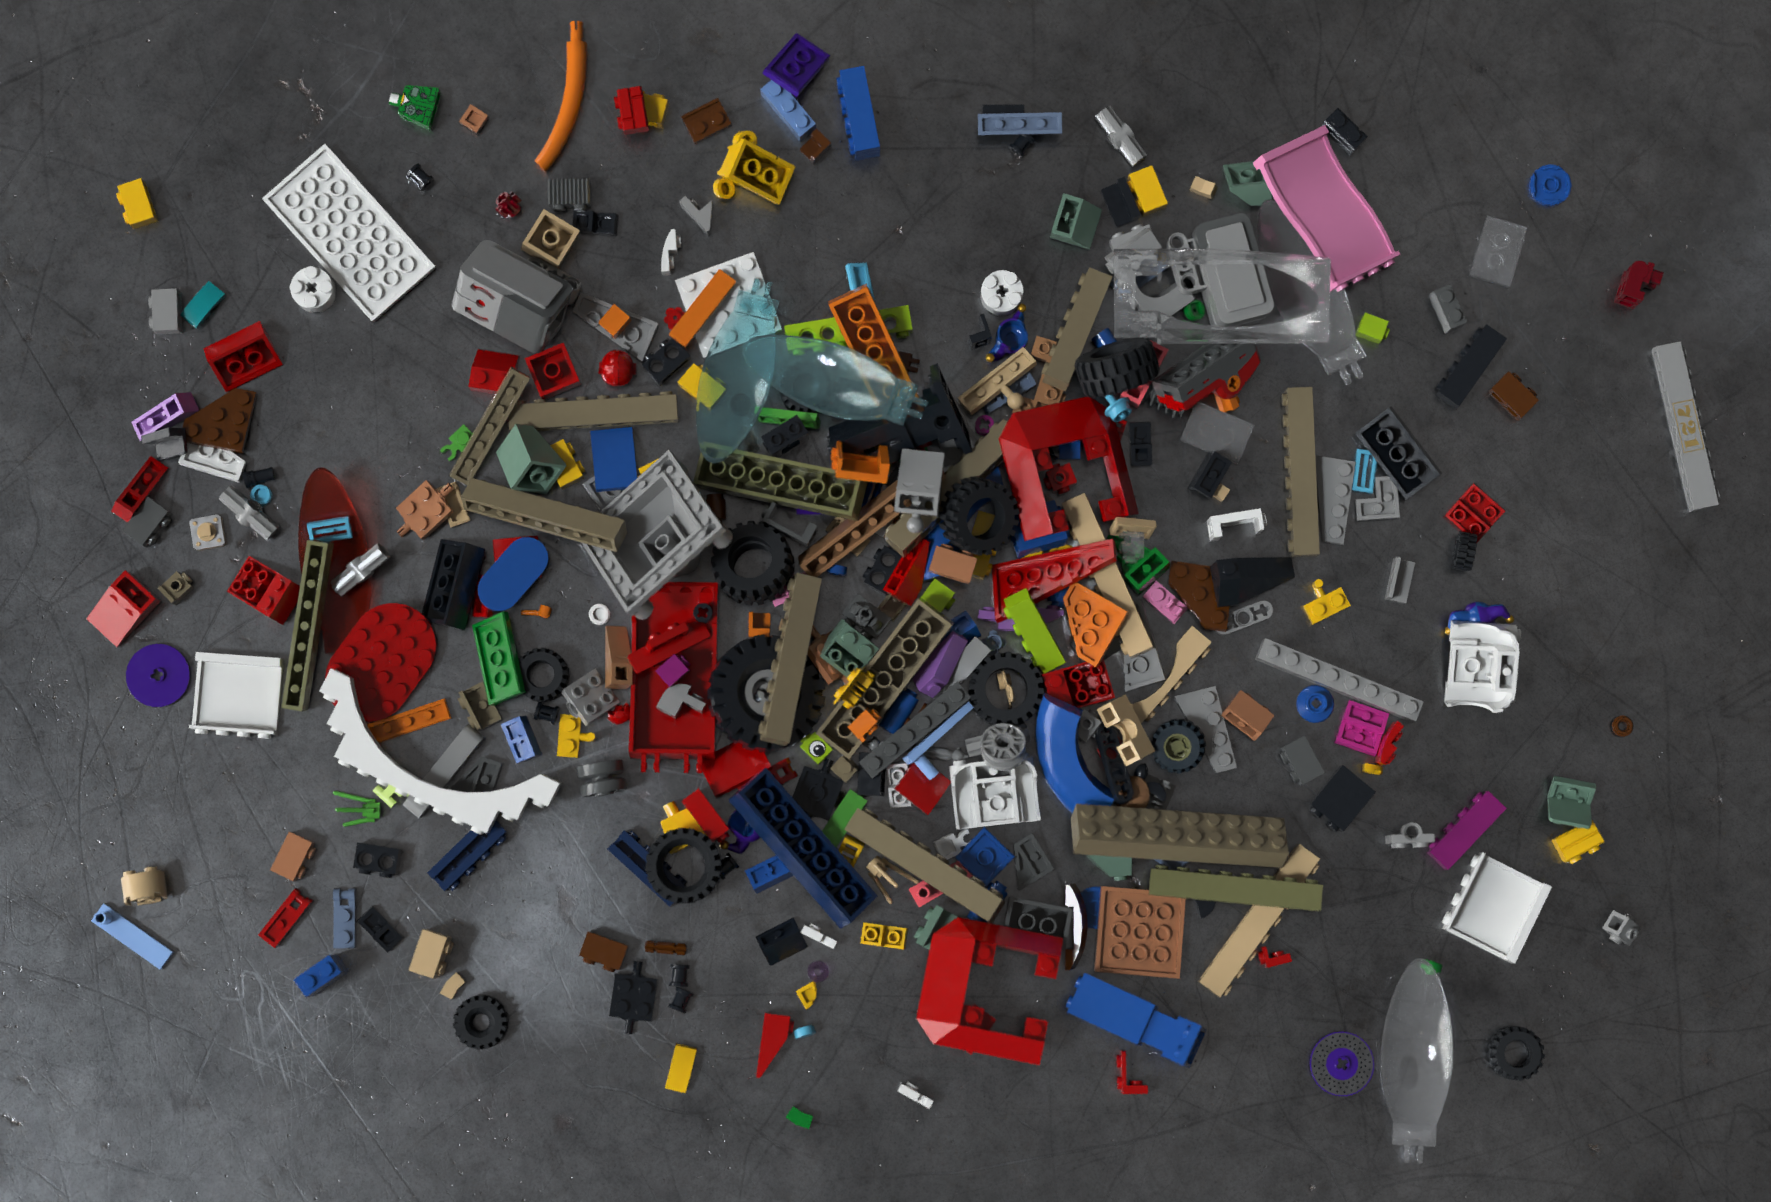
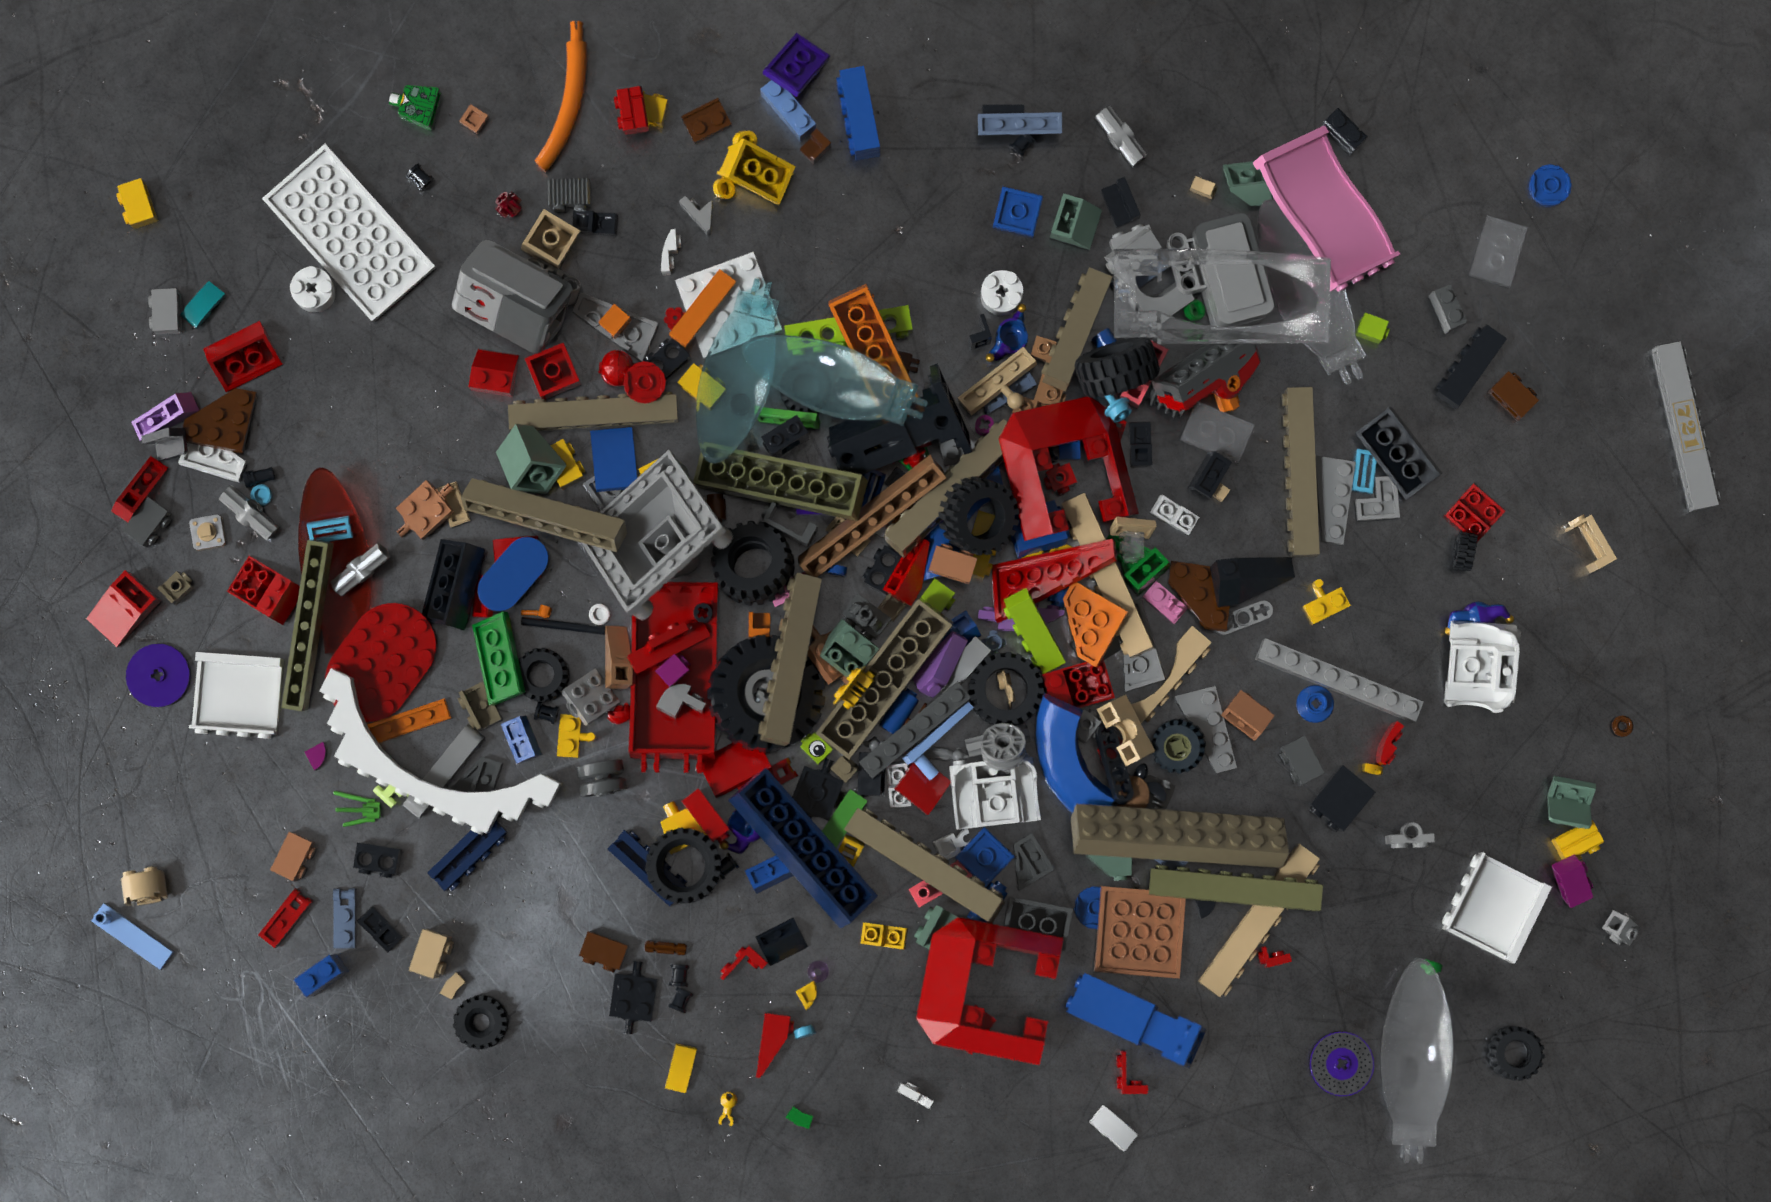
bright green plate [440,424,473,462] -> none
dark tan plate [449,367,530,485] -> none
white plate [801,923,837,949] -> none
orange panel [831,441,890,484] -> none
medium azure tile [845,263,875,301] -> none
orange brick [848,708,882,743] -> none
tan plant [866,856,919,904] -> none
light grey slope [894,449,945,533] -> none
reddish brown slope [1065,883,1088,971] -> none
yellow brick [1127,165,1168,217] -> none
white panel [1206,508,1267,542] -> none
dark pink slope [1335,700,1389,757] -> none
light grey panel [1385,556,1415,604] -> none
magenta brick [1427,791,1507,870] -> none
dark red hips [1614,261,1664,309] -> none
none -> magenta tile [304,742,326,771]
none -> black bar [521,617,605,635]
none -> red tile [623,361,666,404]
none -> yellow arm [719,1092,737,1126]
none -> red bracket [720,946,768,980]
none -> blue tile [993,186,1043,237]
none -> white slope [1089,1105,1138,1152]
none -> white slope [1150,495,1199,535]
none -> magenta brick [1551,855,1594,908]
none -> tan panel [1565,514,1617,573]

